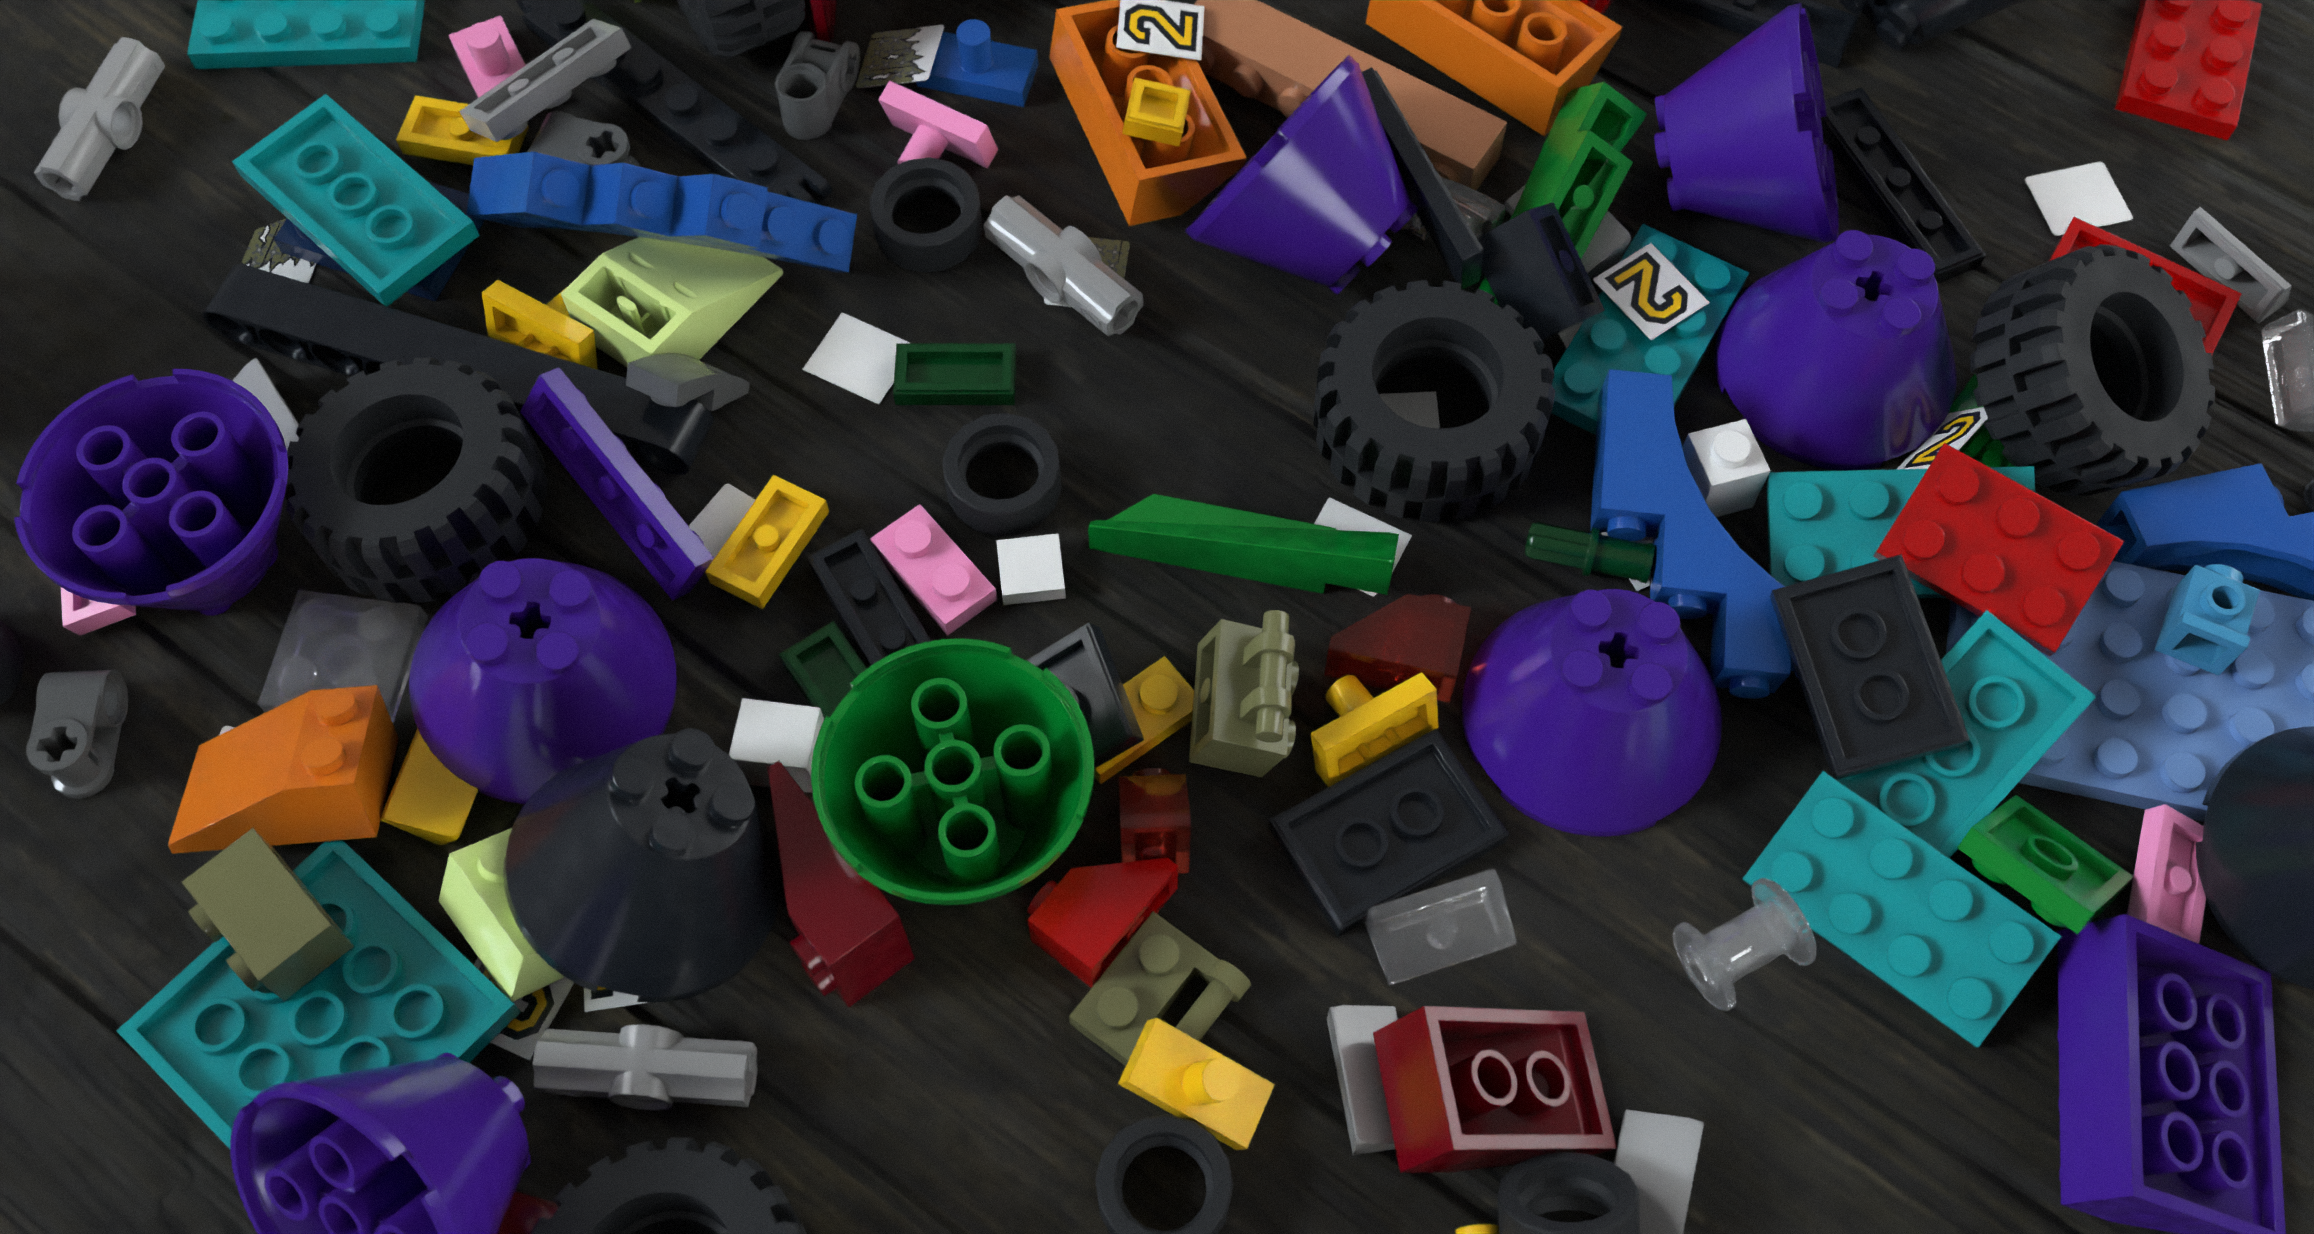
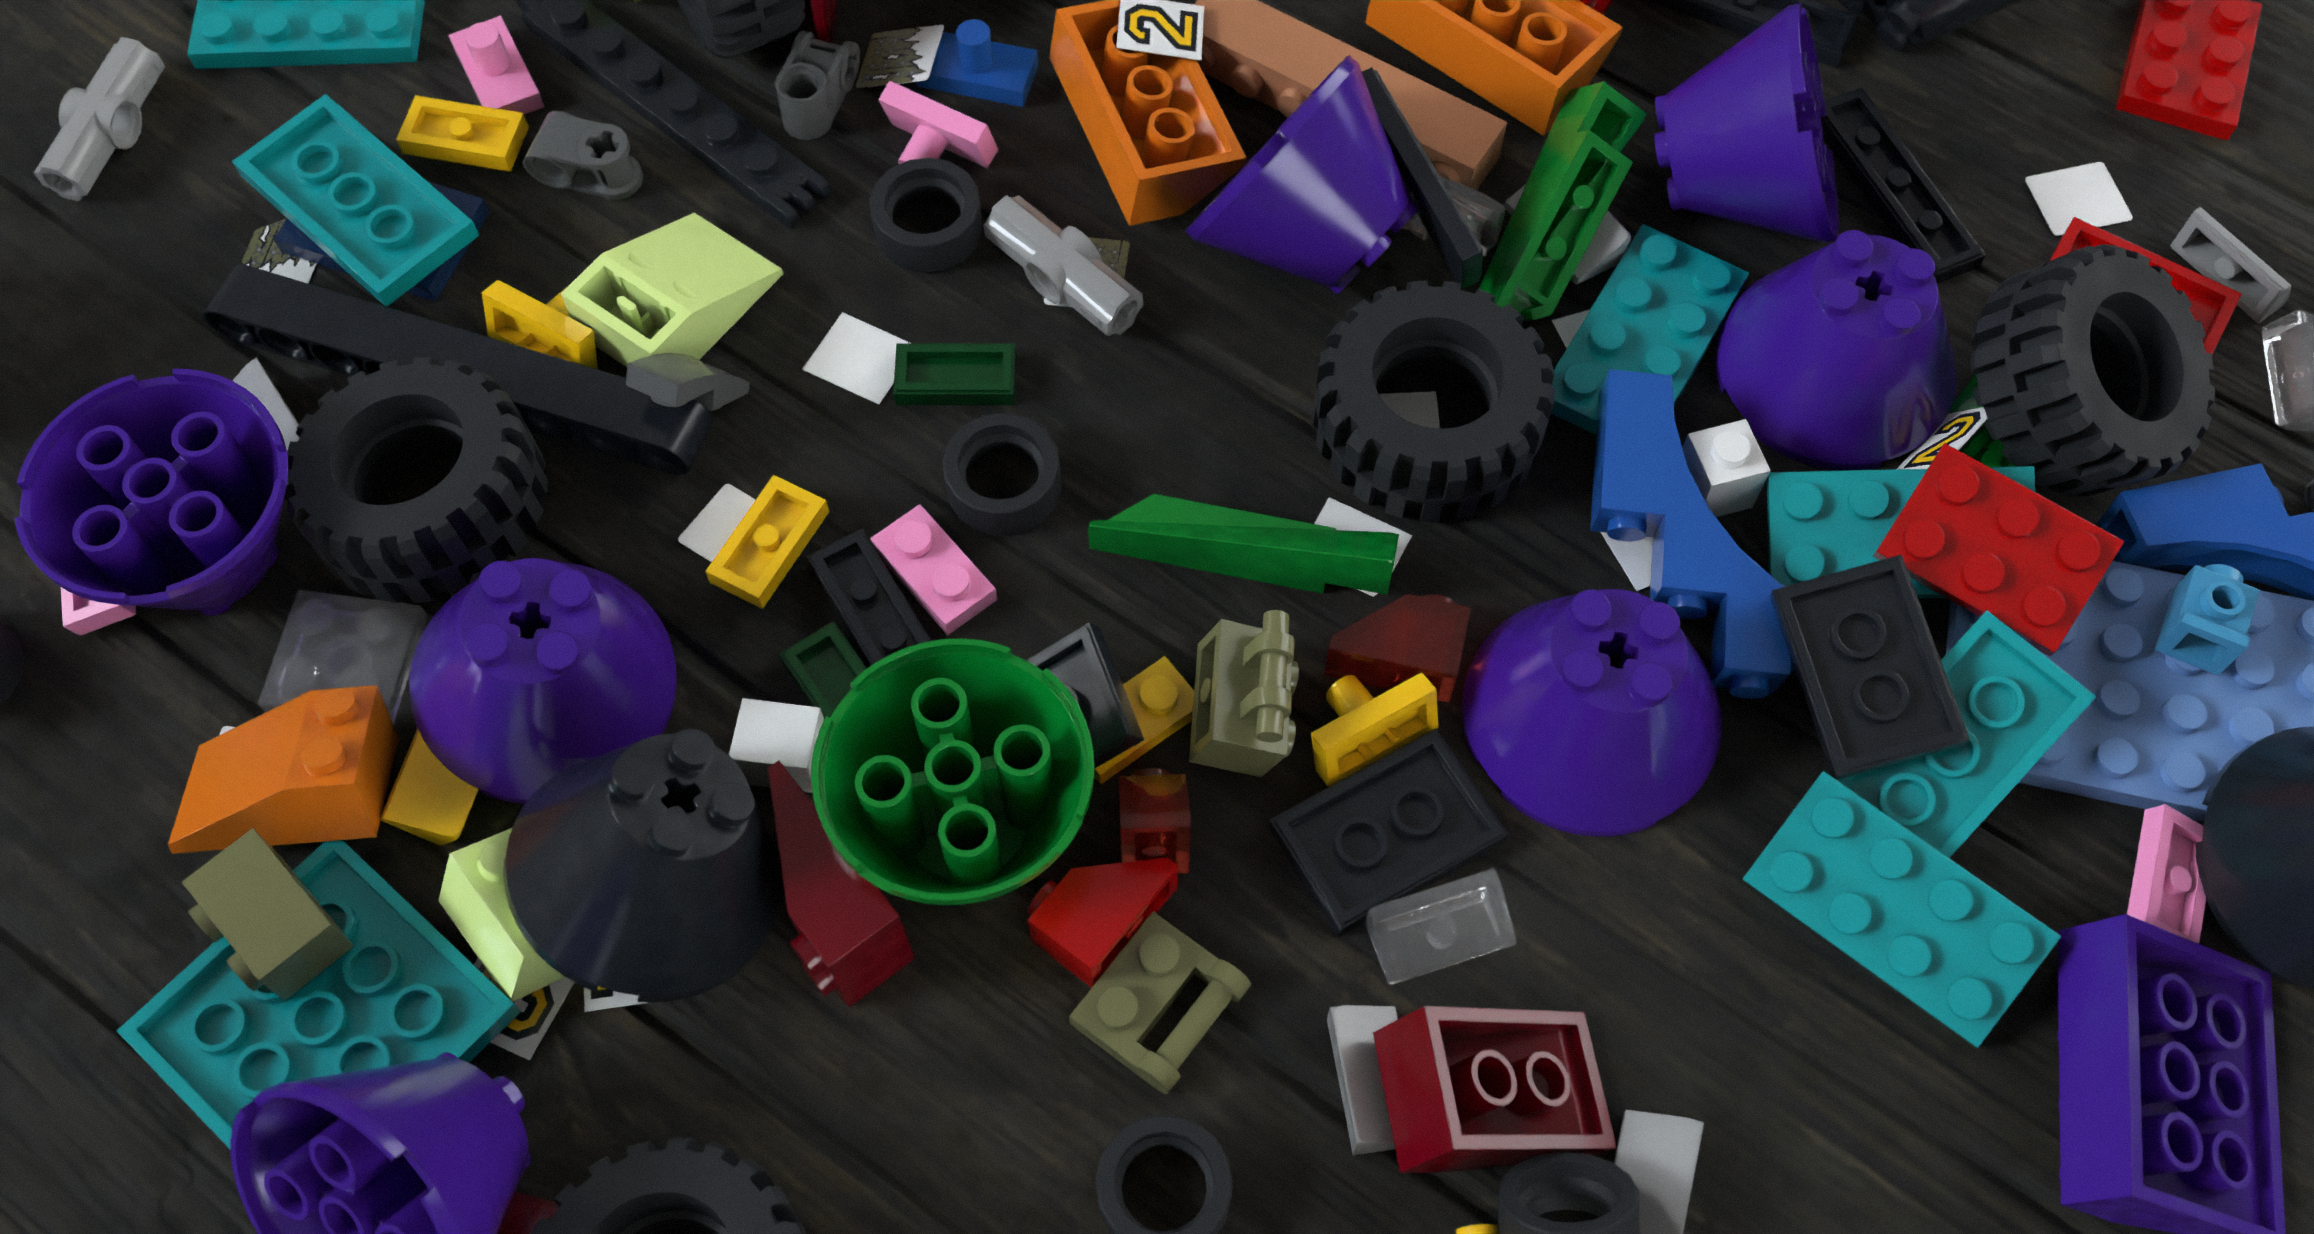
dark grey piece [26,669,129,799] -> none
light grey plate [459,19,632,142] -> none
blue arch [466,151,857,272] -> none
dark purple plate [520,367,714,601] -> none
light grey piece [533,1025,758,1110] -> none
white tile [996,533,1066,605] -> none
yellow tile [1118,1018,1275,1150] -> none
yellow tile [1122,77,1191,147] -> none
black panel [1477,202,1605,341] -> none
dark green axle [1525,522,1655,584] -> none
sticker [1592,243,1710,340] -> none
clear hose [1673,878,1817,1011] -> none
green plate [1957,795,2134,934] -> none

